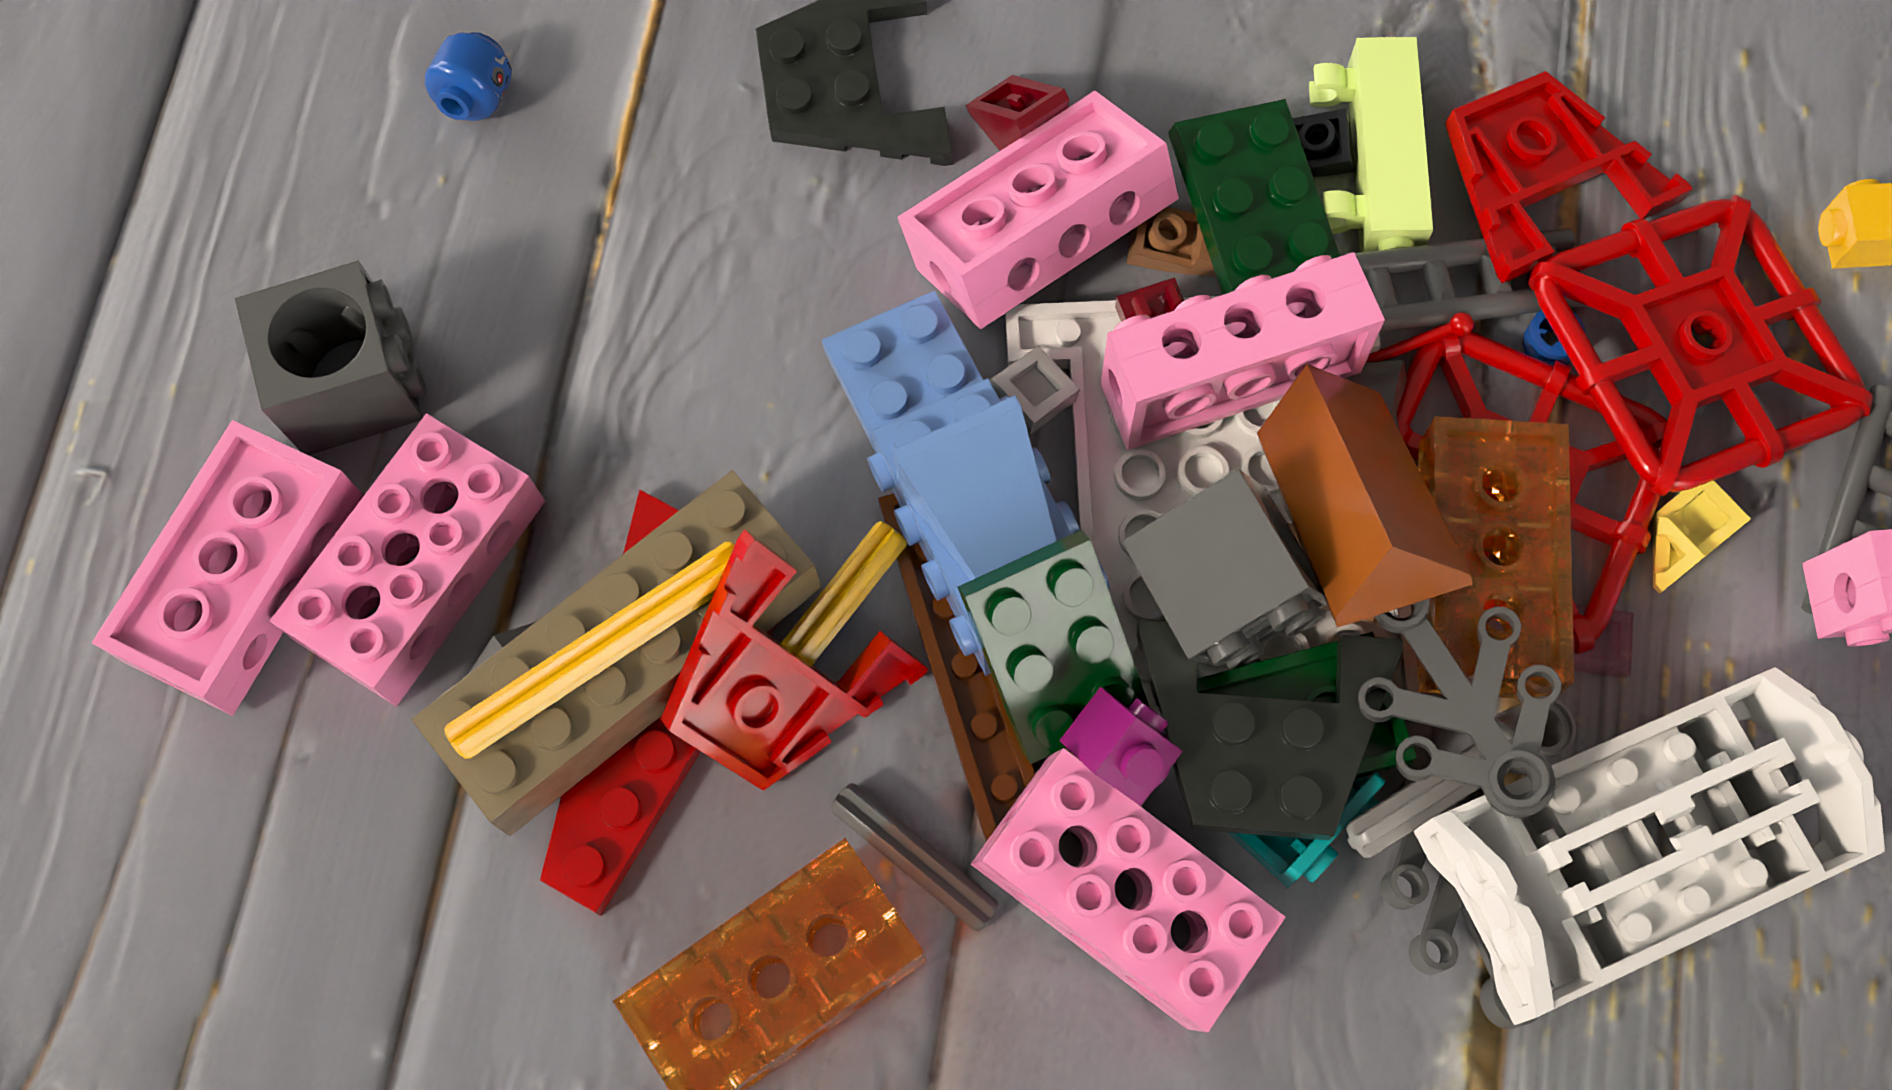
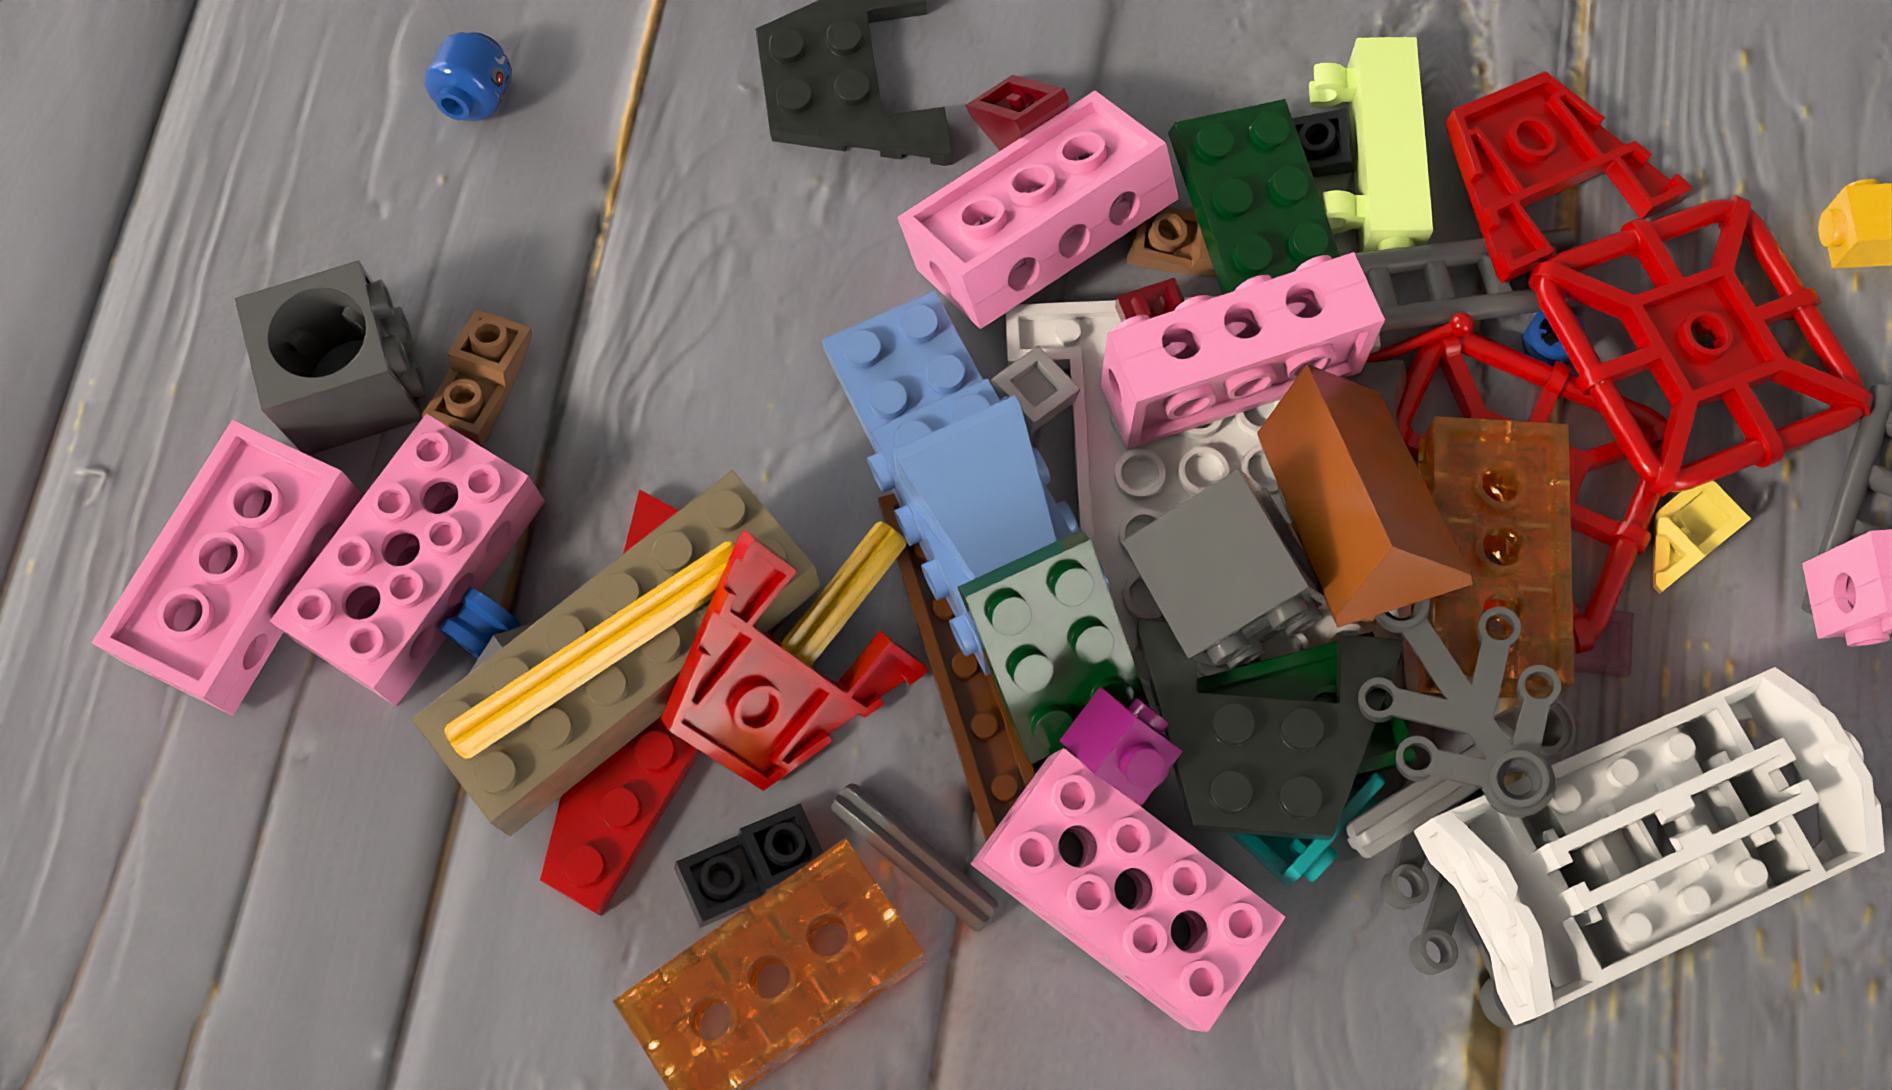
none -> medium nougat slope [422,309,532,447]
none -> blue wheel [437,586,521,659]
none -> black slope [674,803,828,928]

